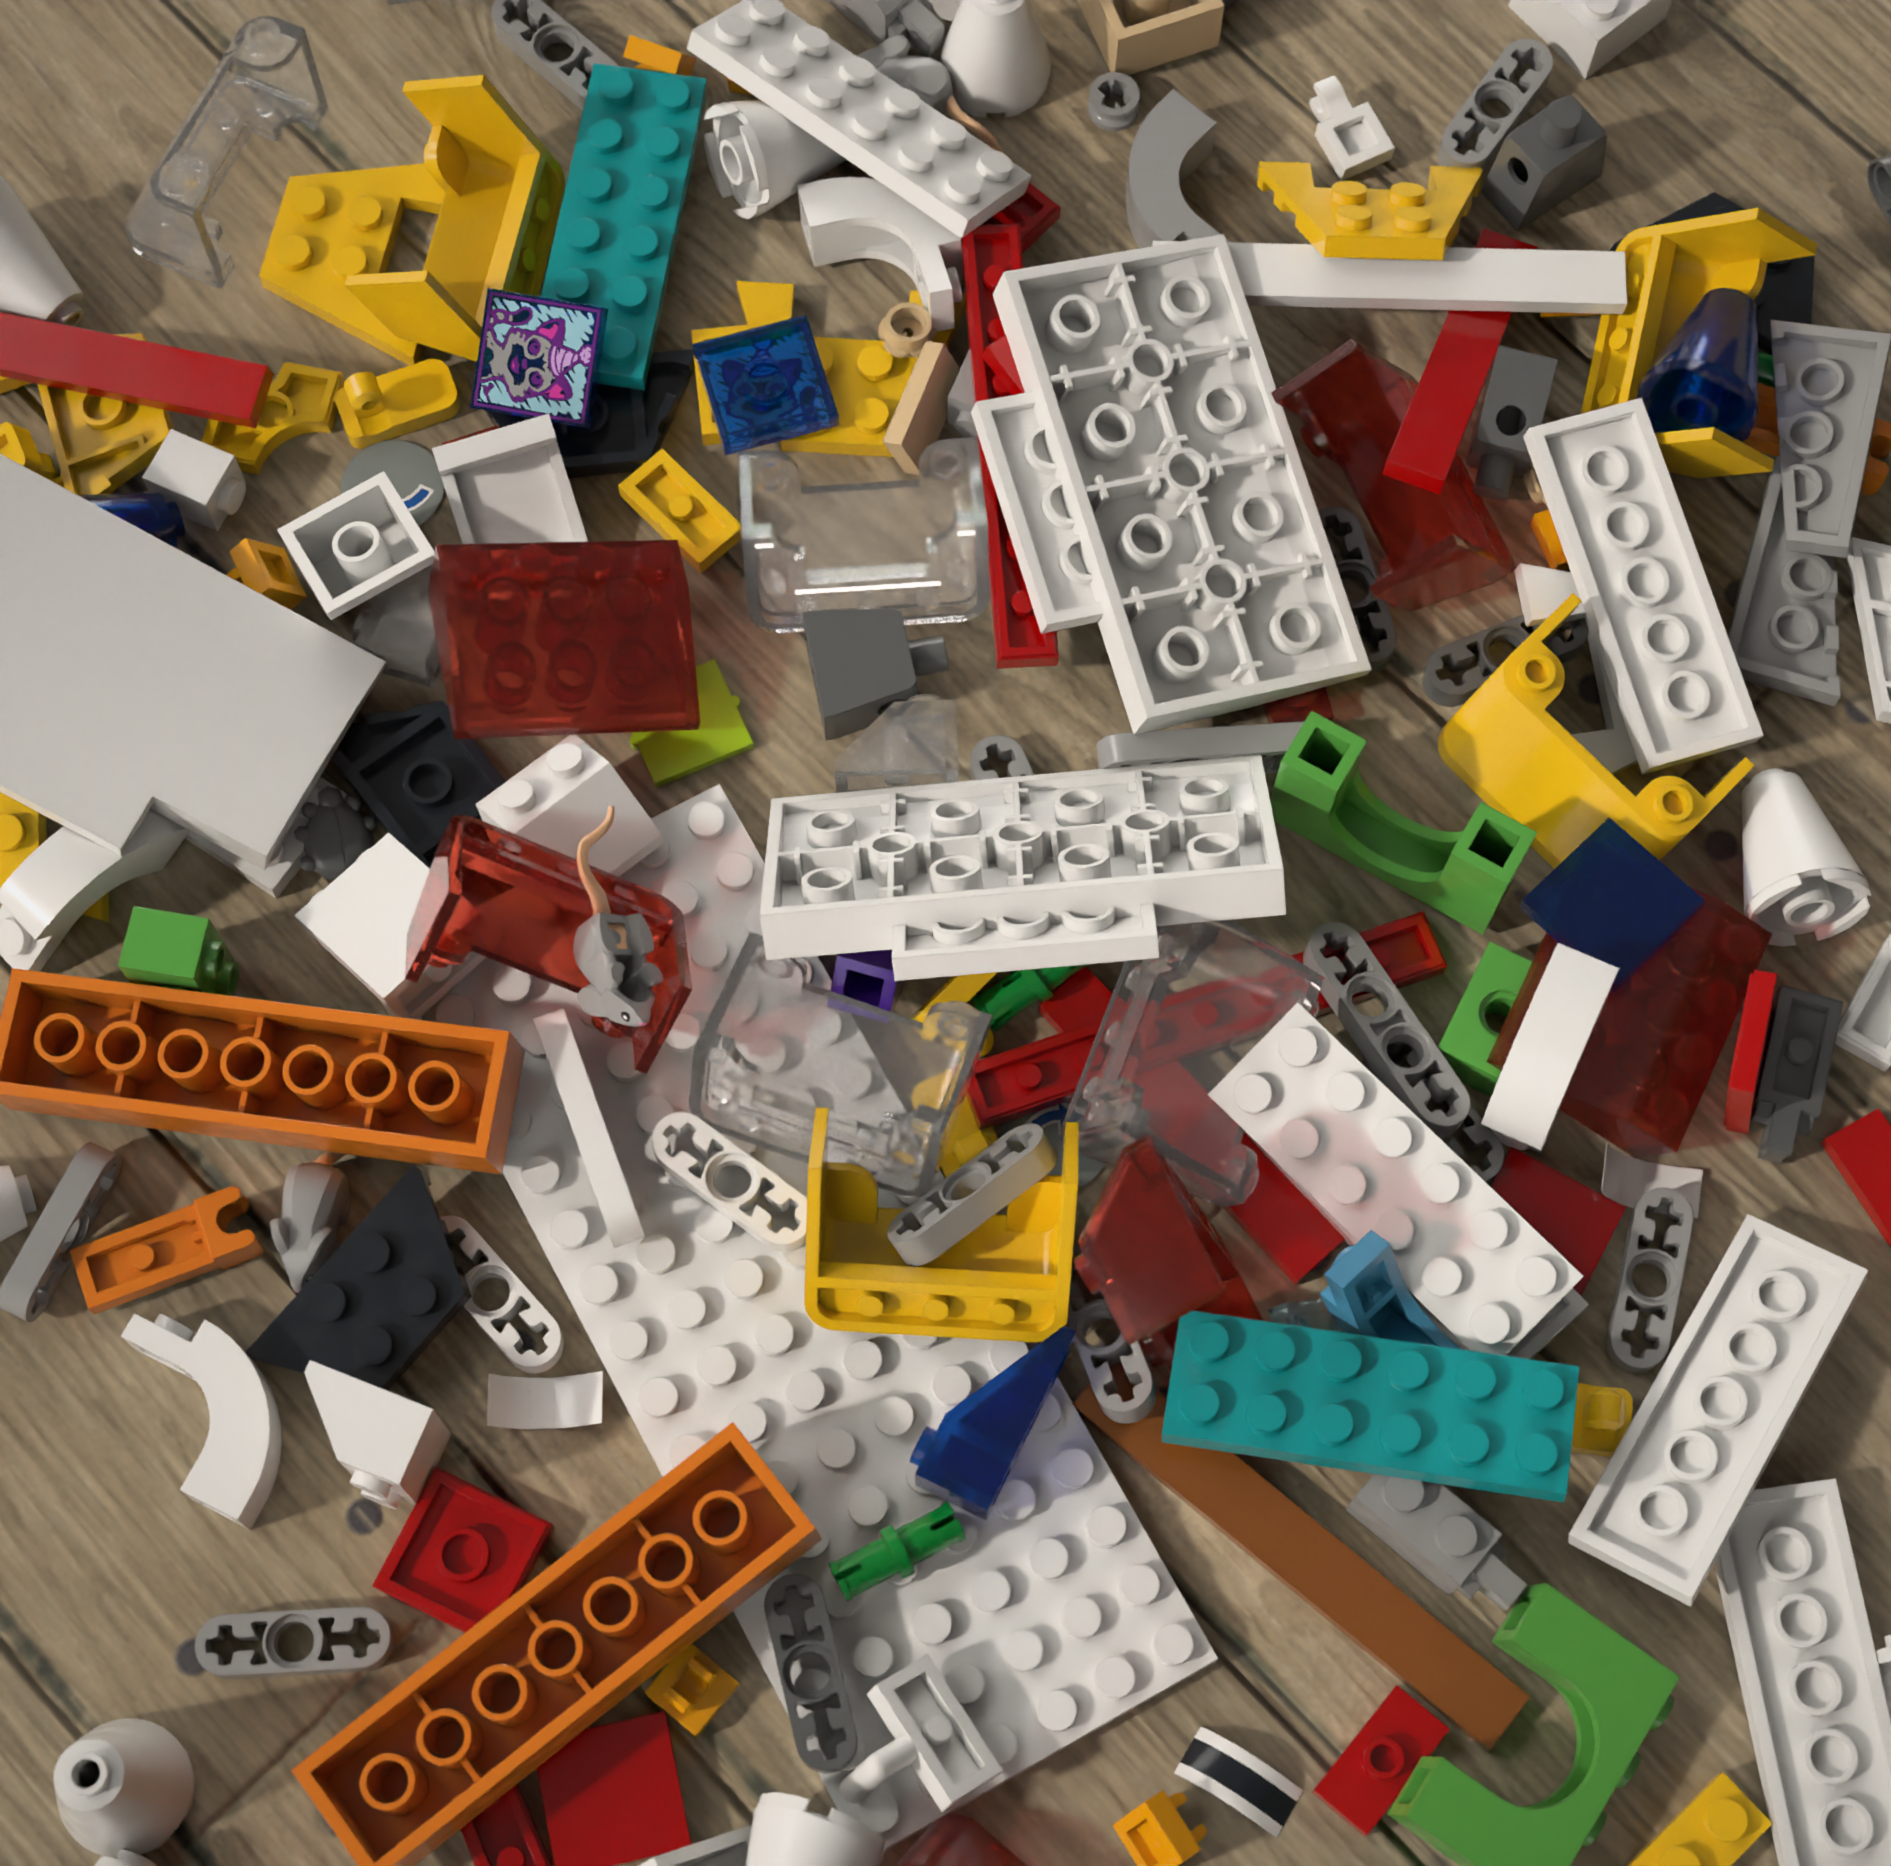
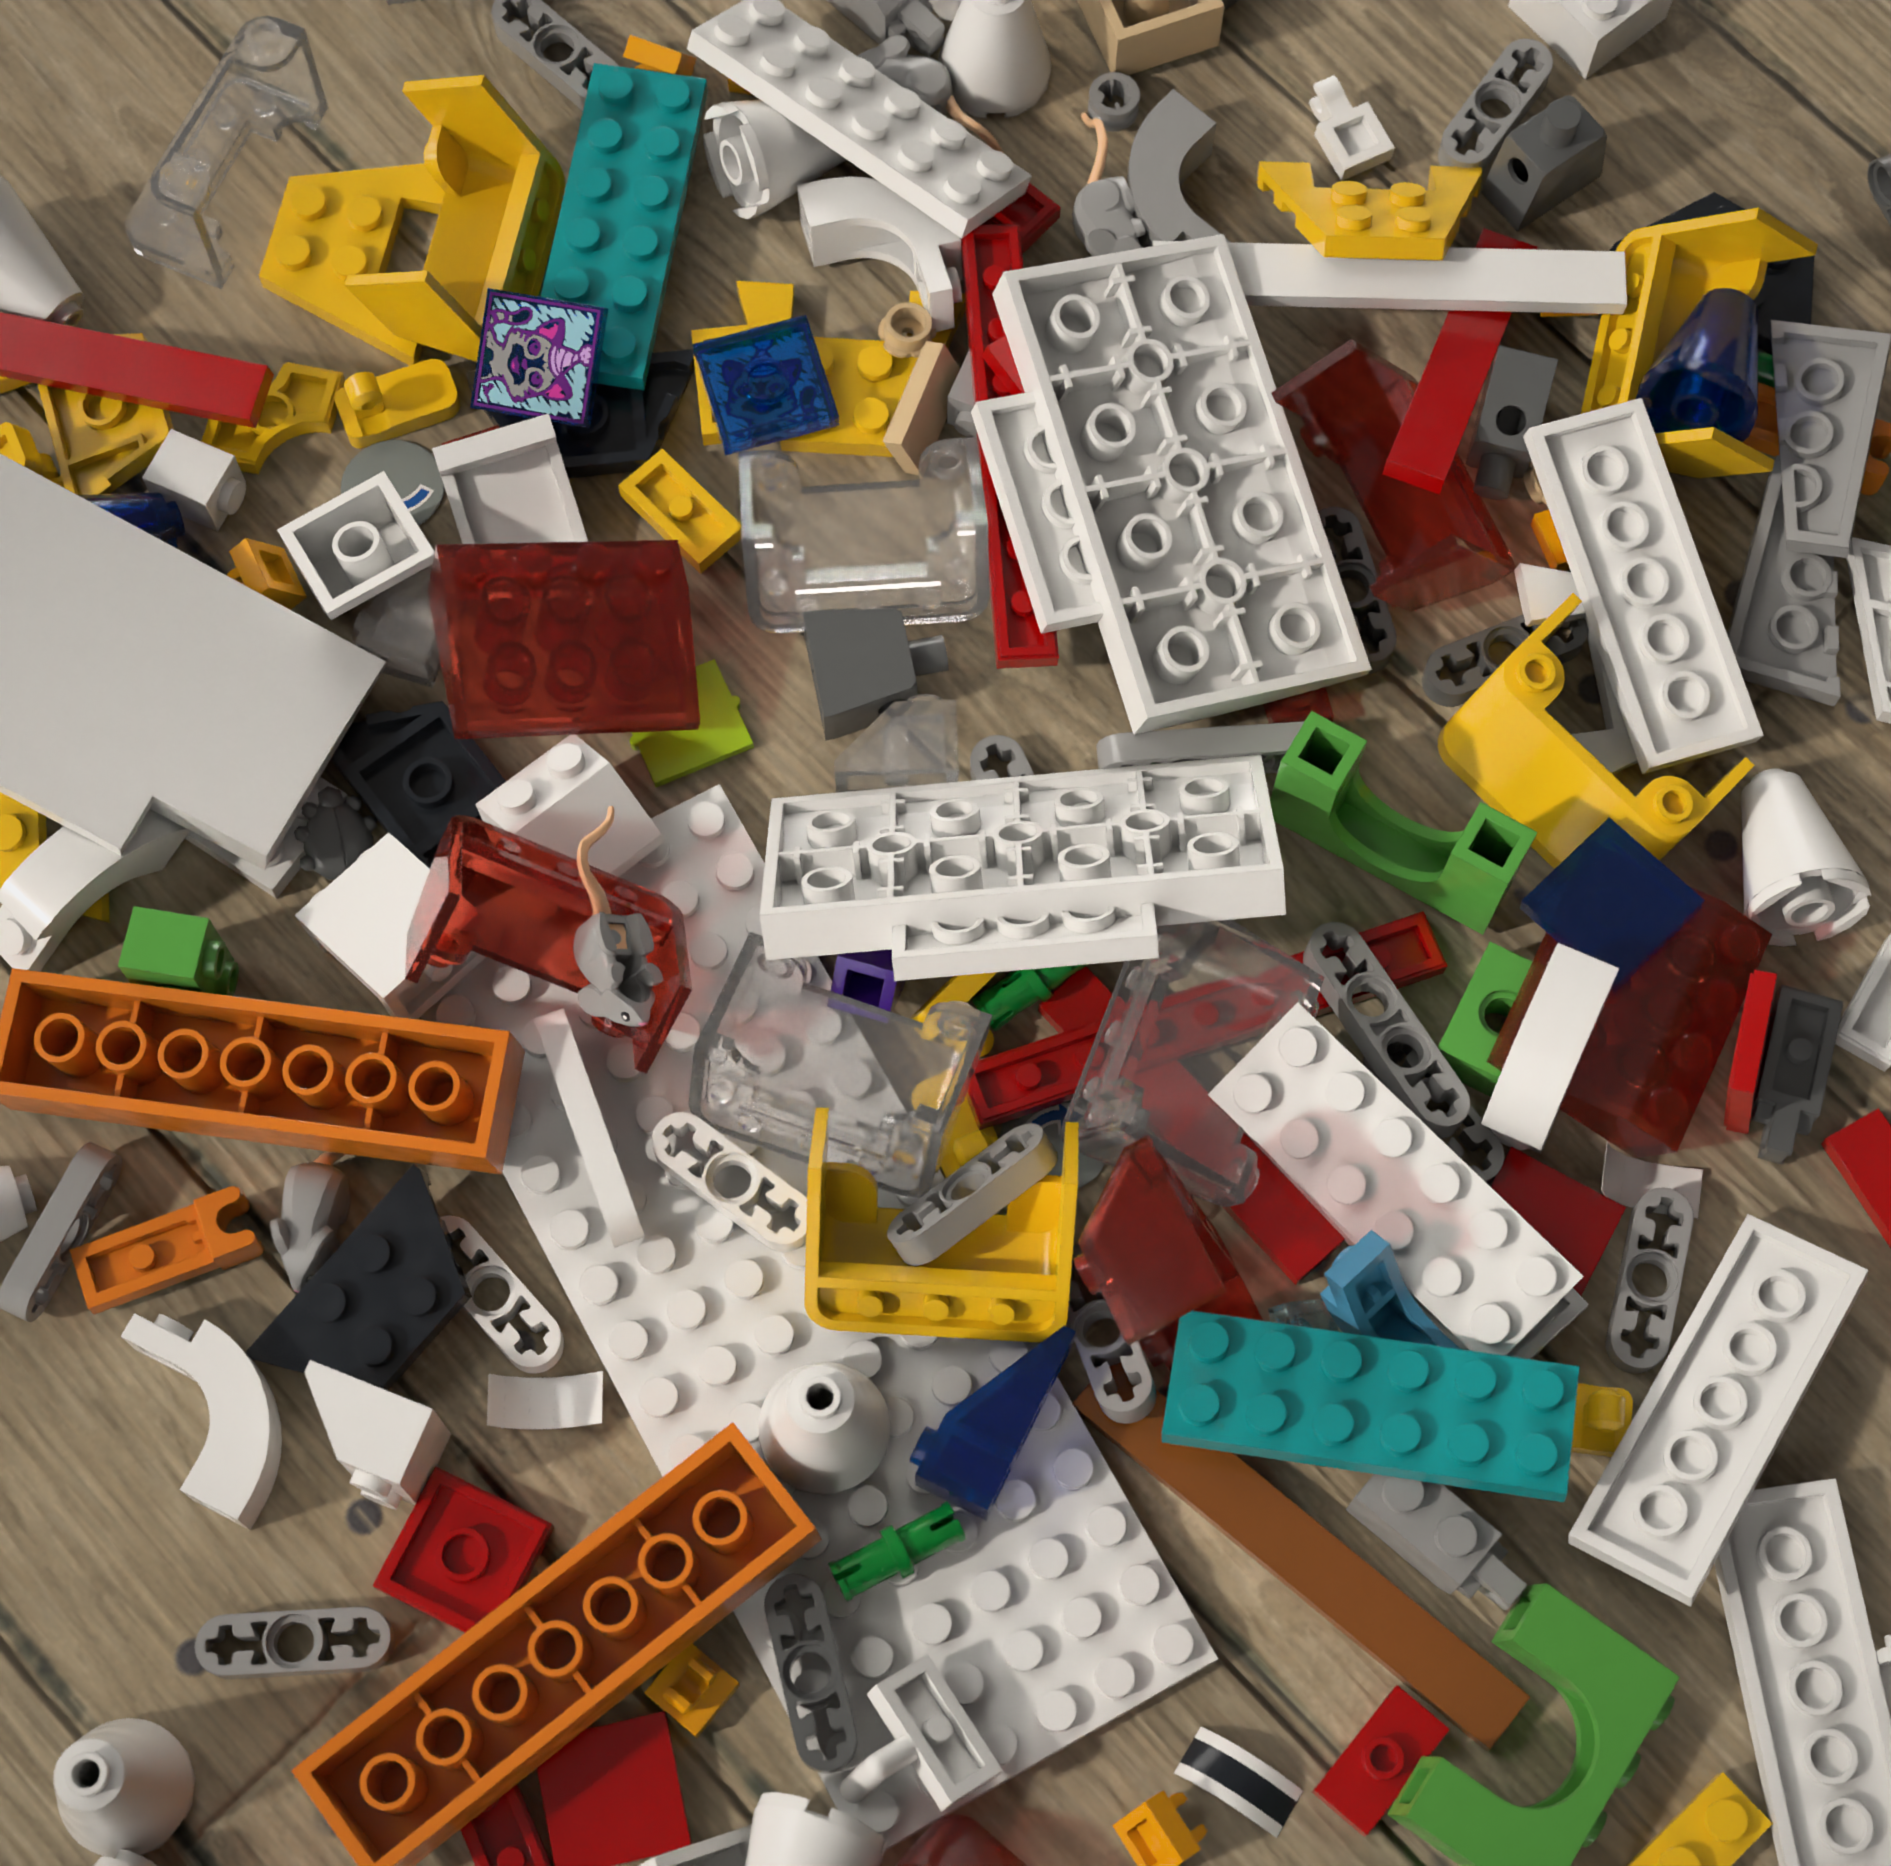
none -> white cone [758,1362,891,1496]
none -> light grey animal [1072,112,1145,258]

